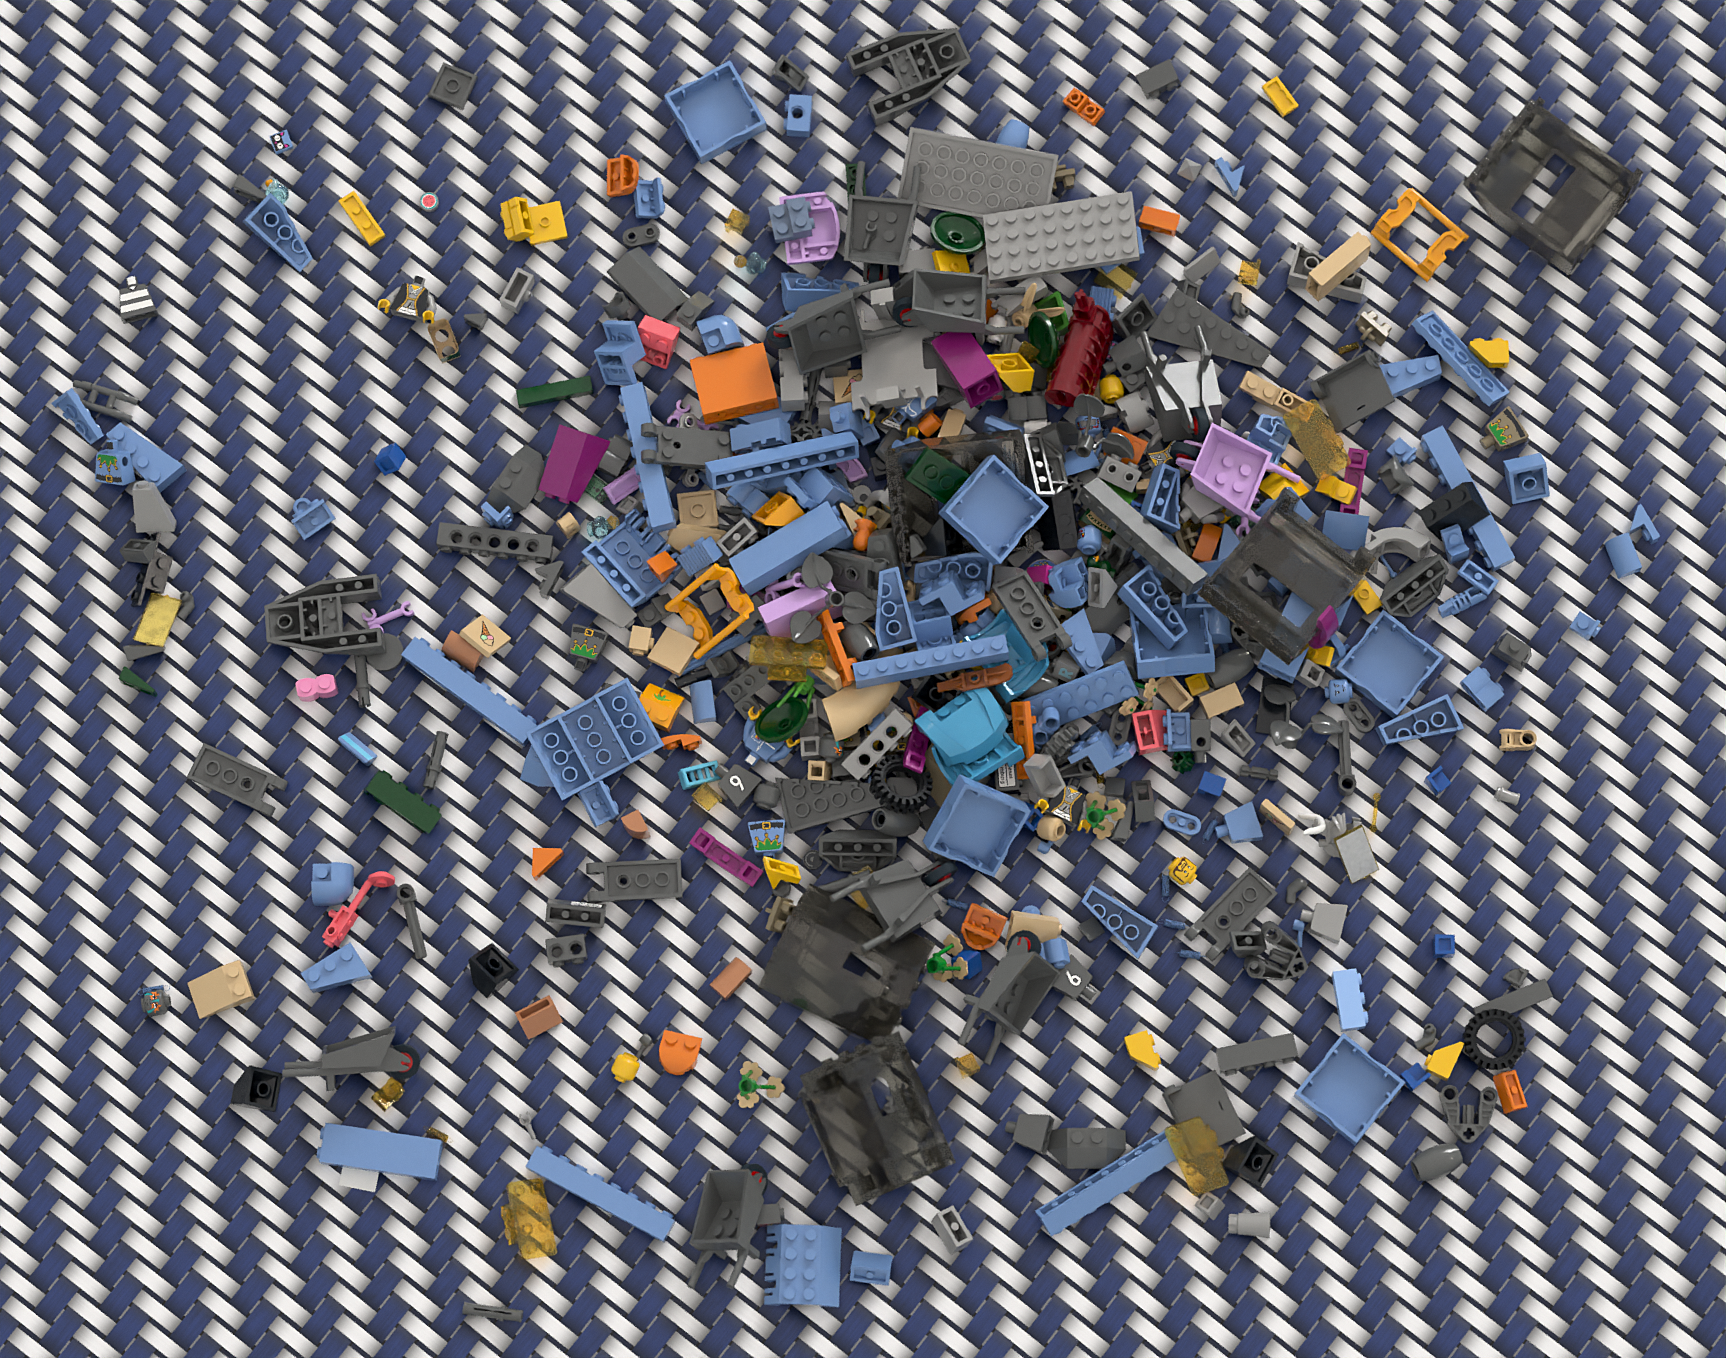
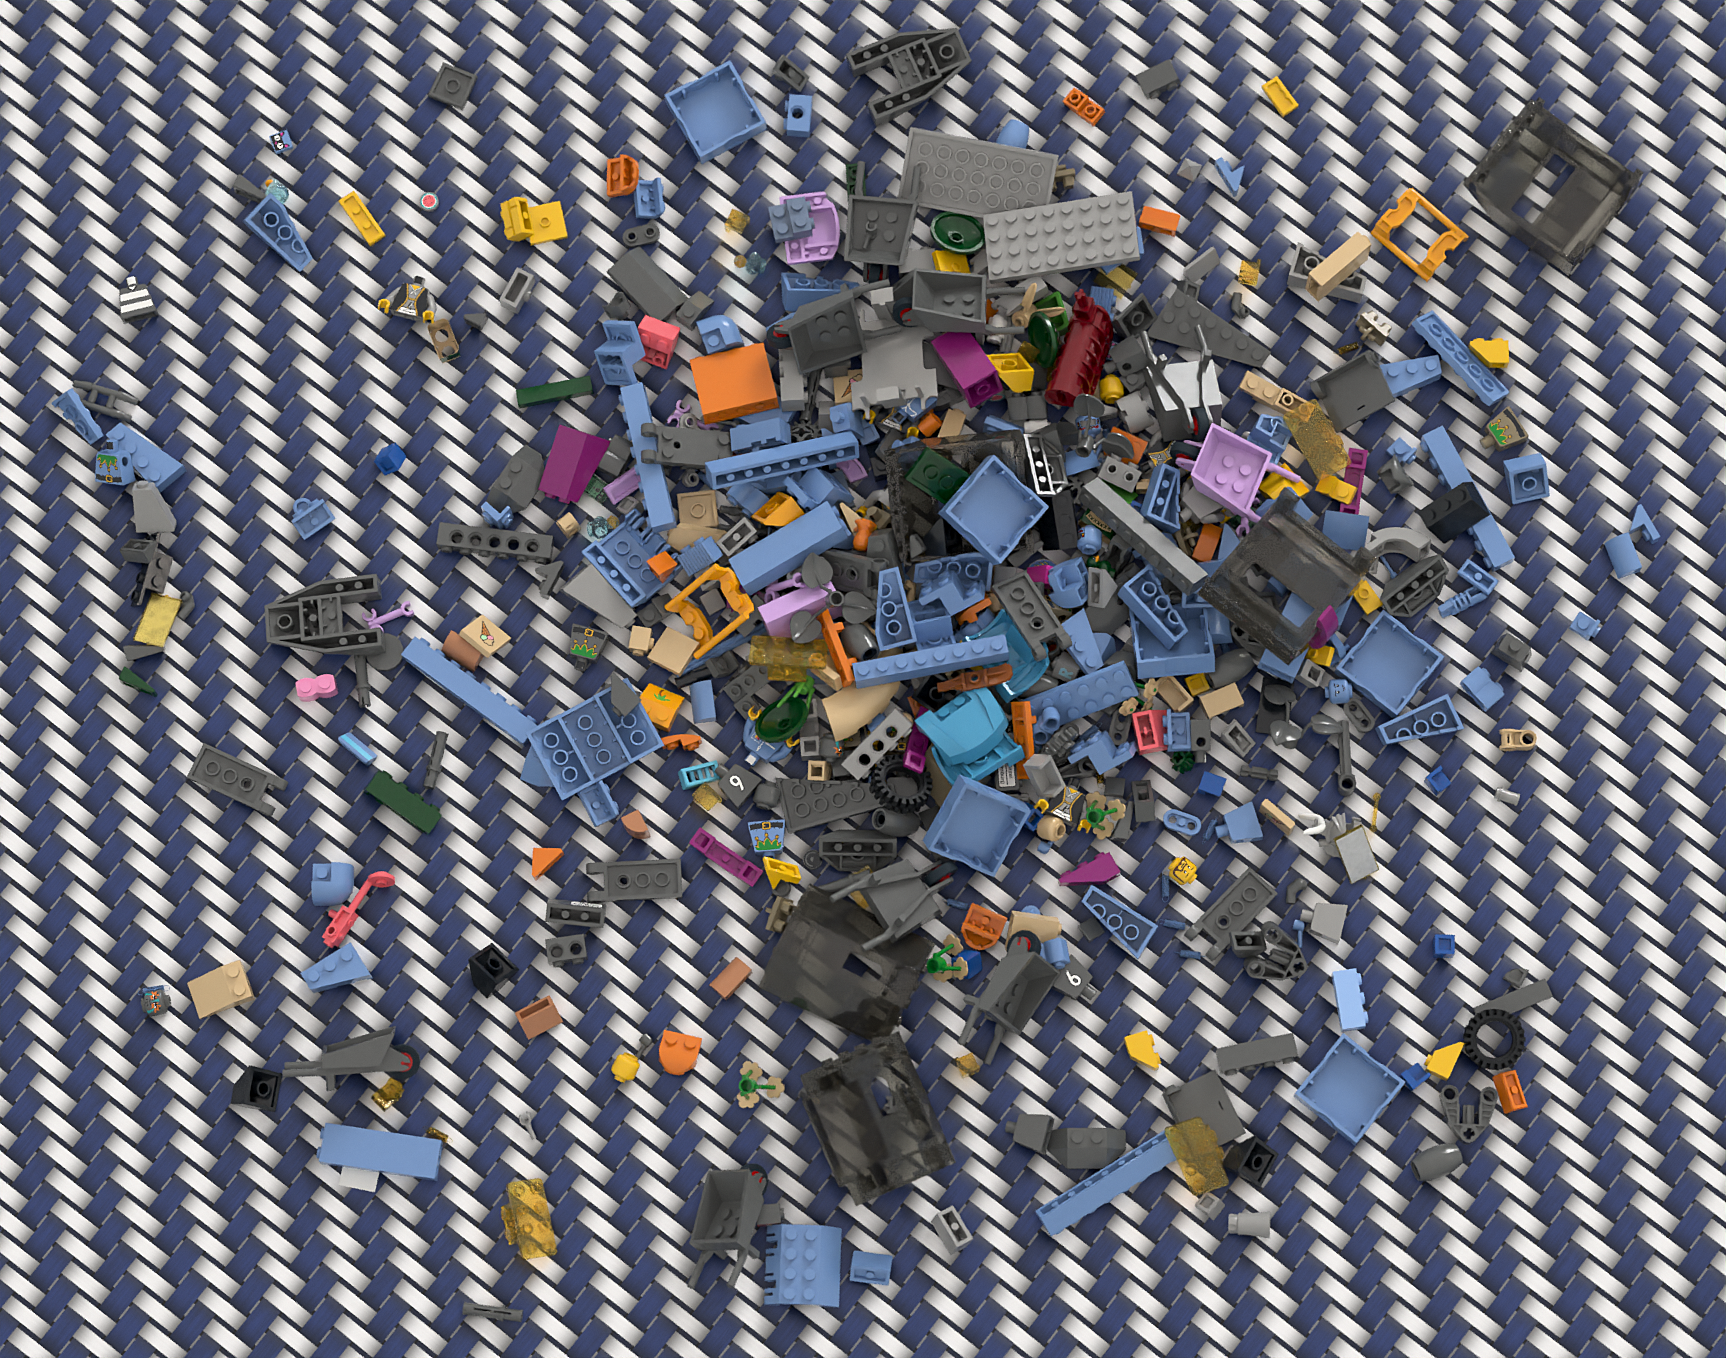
dark grey axle [397,884,427,959] -> none
medium blue brick [525,1146,676,1243] -> none
light grey tile [852,485,871,505] -> none
dark grey arm [1414,1023,1436,1051] -> none
medium blue slope [1440,524,1469,564] -> none
none -> dark grey slope [611,673,642,718]
none -> magenta slope [1058,852,1121,886]

